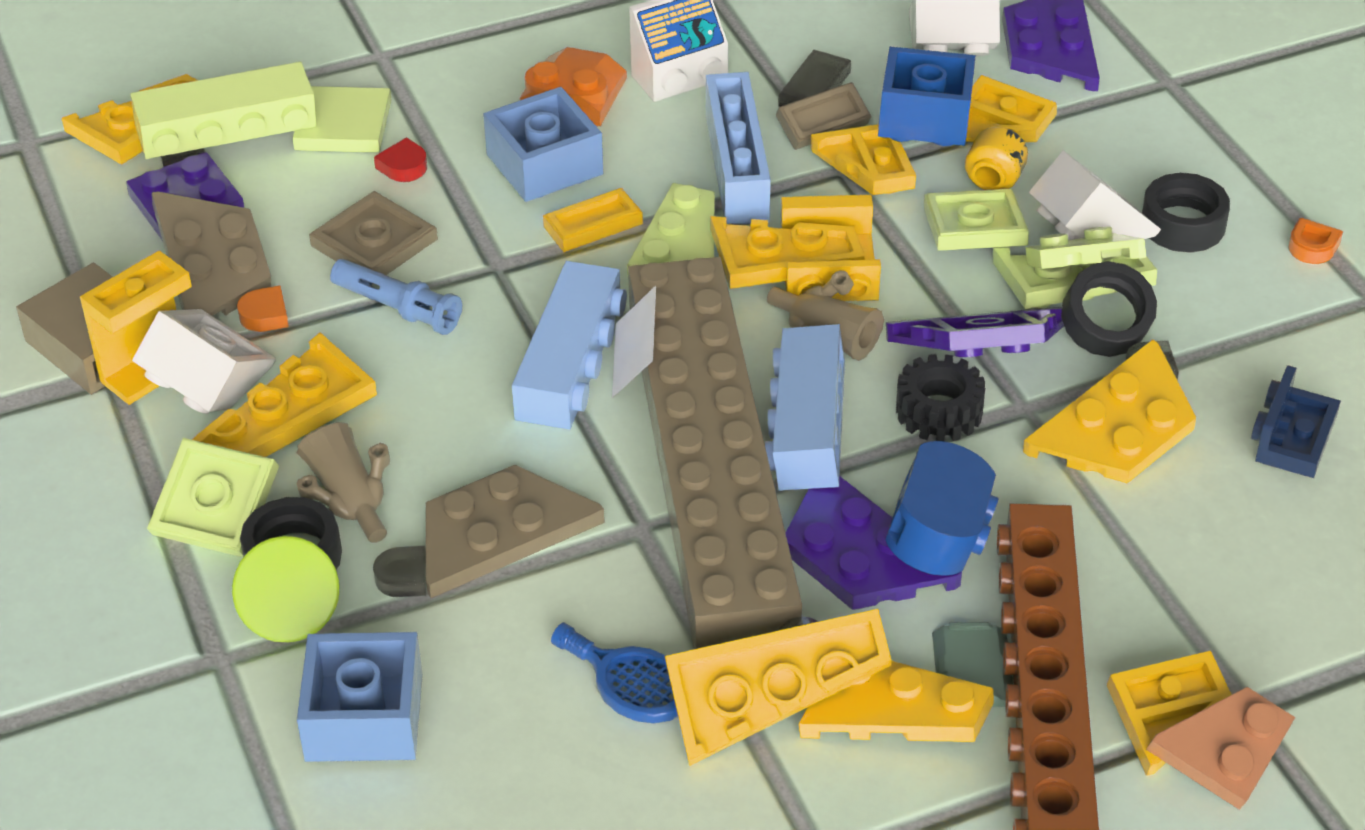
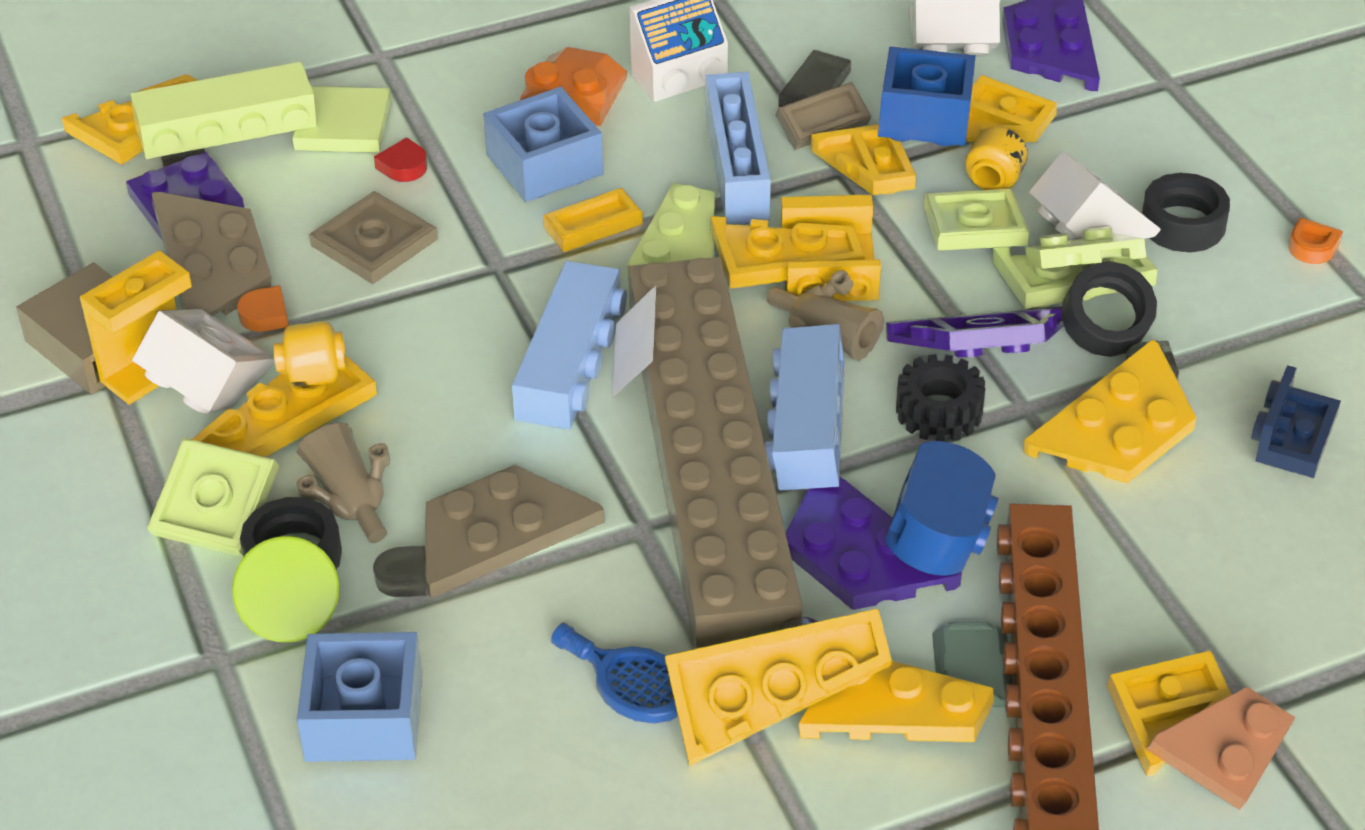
medium blue pin [330,259,462,335] -> none
none -> yellow head [274,321,347,387]

